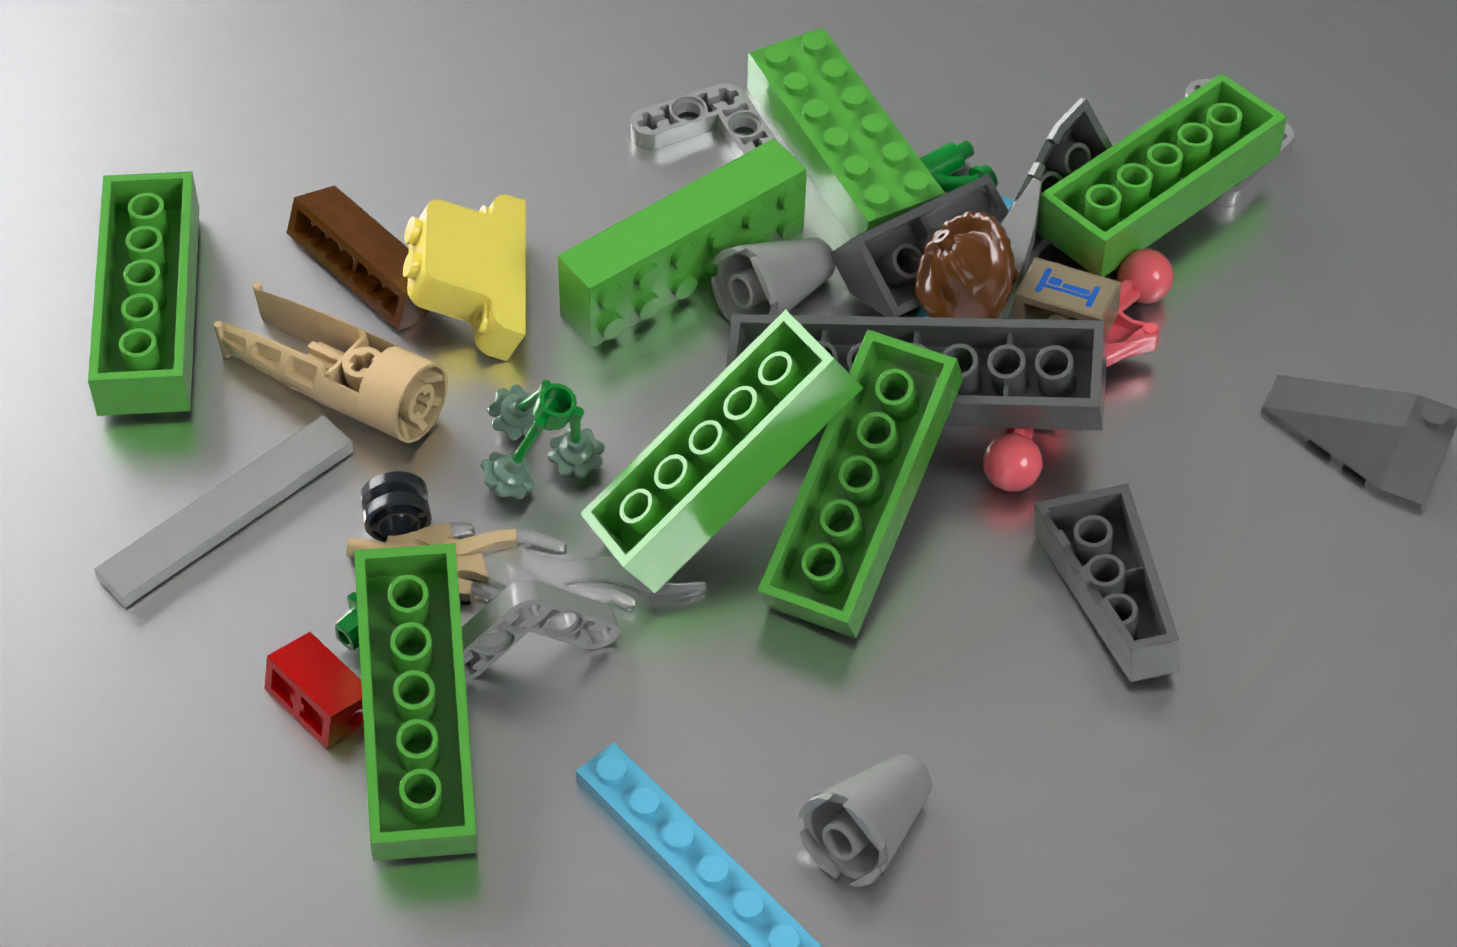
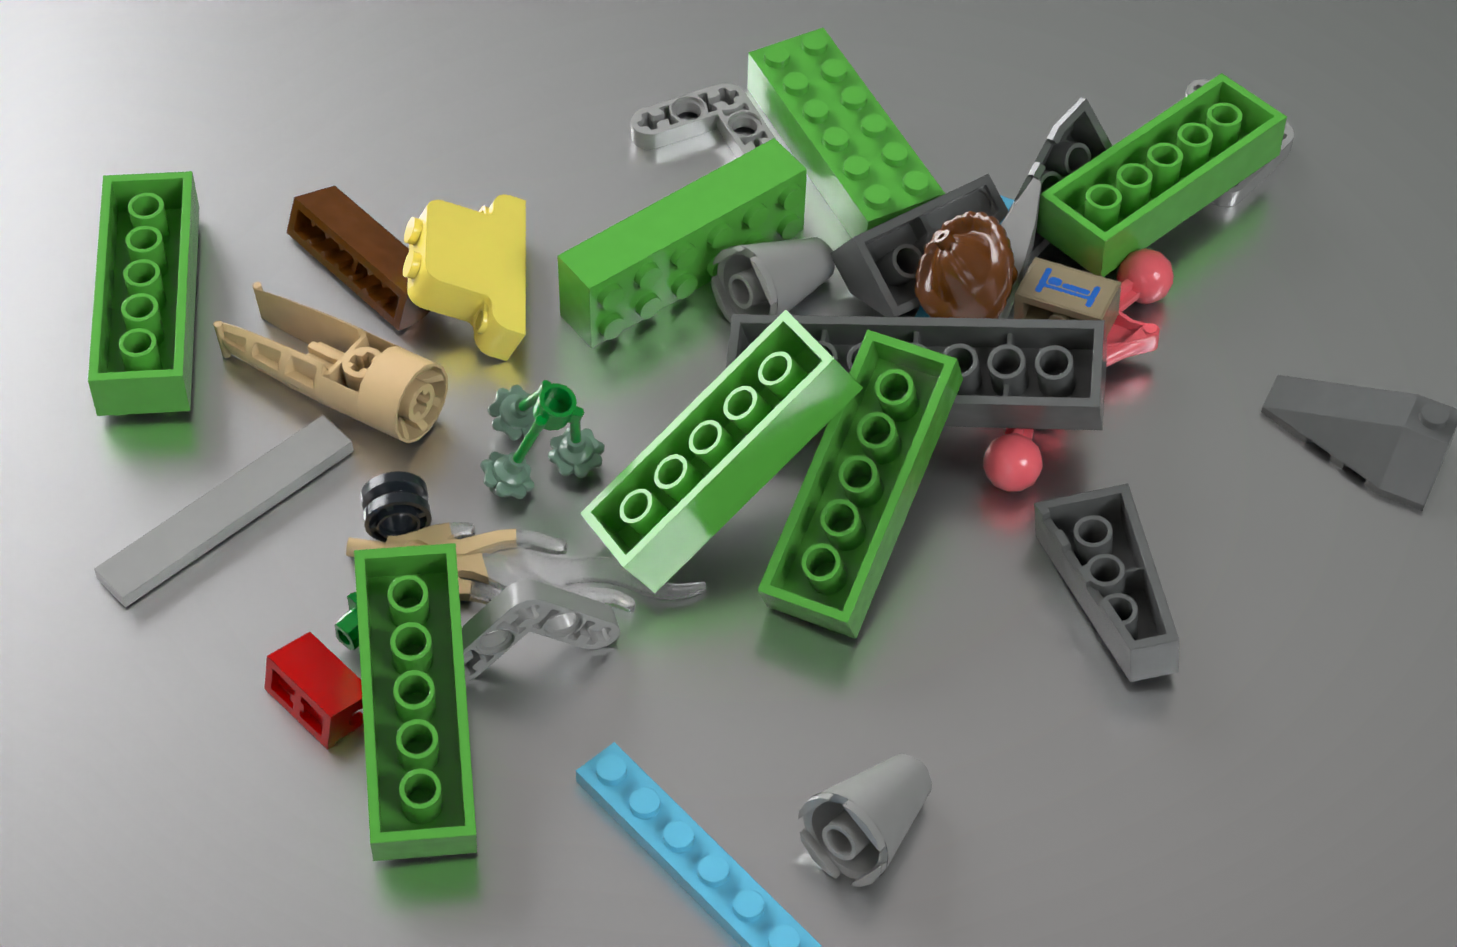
green plant [920,140,998,193] -> none

